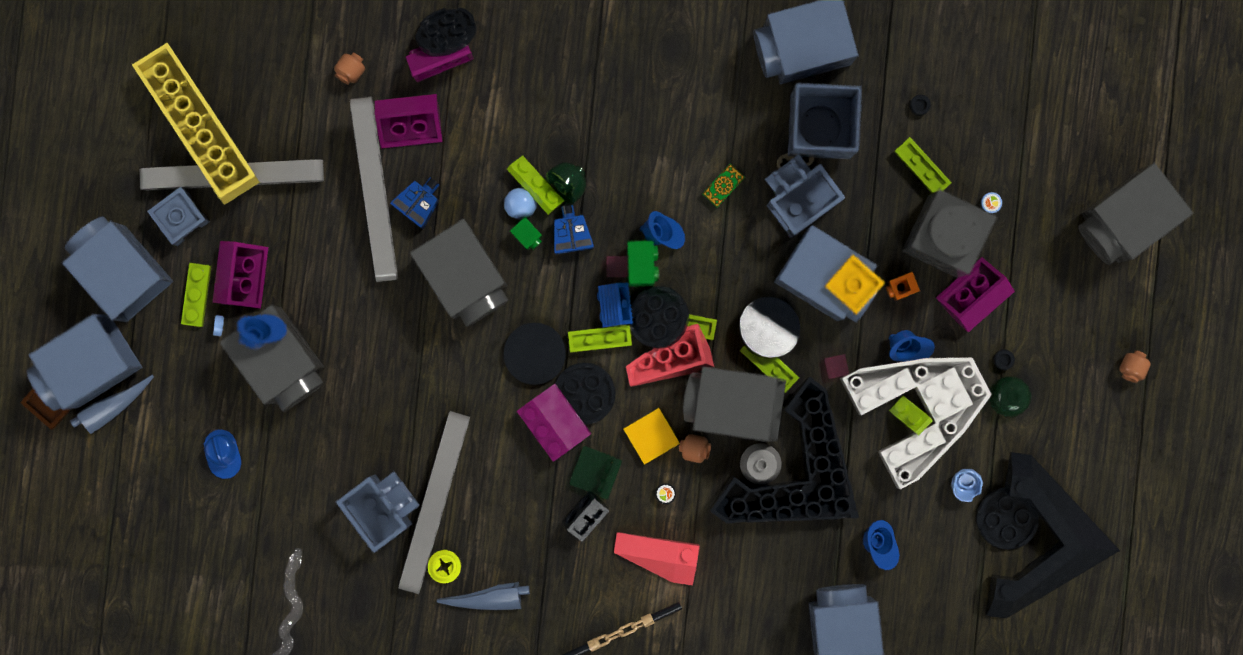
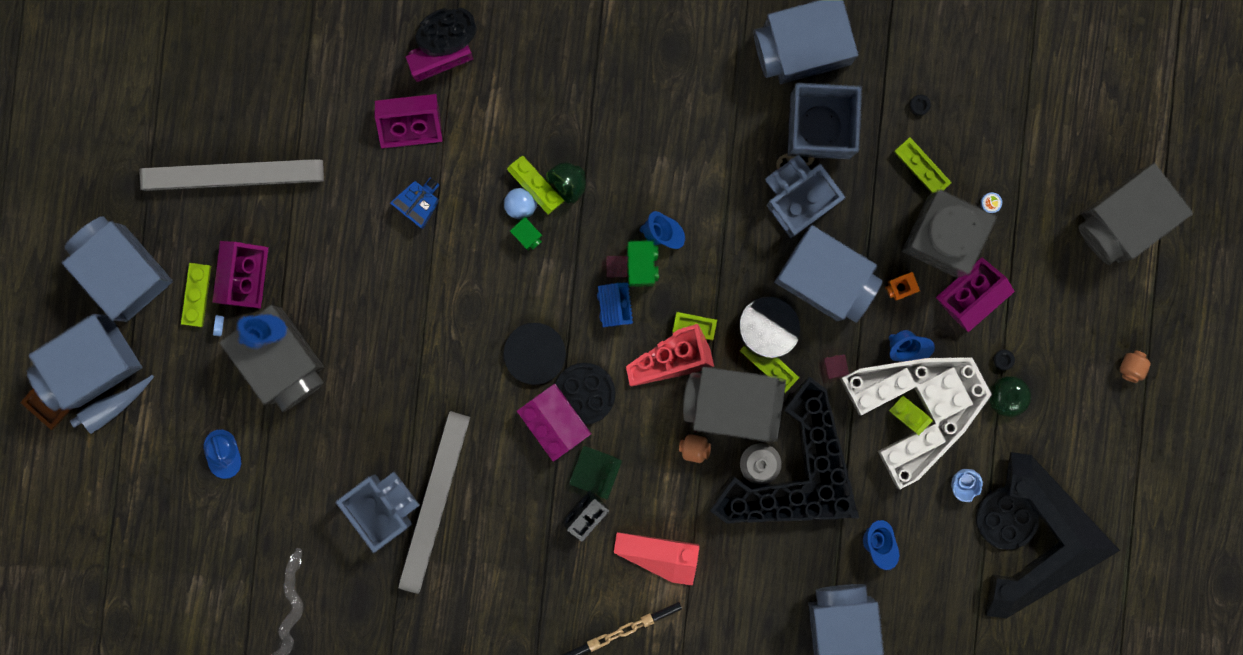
light yellow brick [132,43,260,205] -> none
sand blue panel [147,187,210,246] -> none
nougat head [334,53,365,85] -> none
light grey beam [350,97,398,282] -> none
dark grey container [410,219,509,327] -> none
neon yellow gear [428,550,461,583] -> none
sand blue piece [437,582,530,610] -> none
blue torso [554,205,594,255] -> none
lime plate [568,325,632,353] -> none
yellow tile [624,408,680,465] -> none
black tile [630,286,689,348] -> none
tile [655,483,676,504] -> none
tile [702,164,745,208] -> none
yellow tile [824,255,885,314] -> none

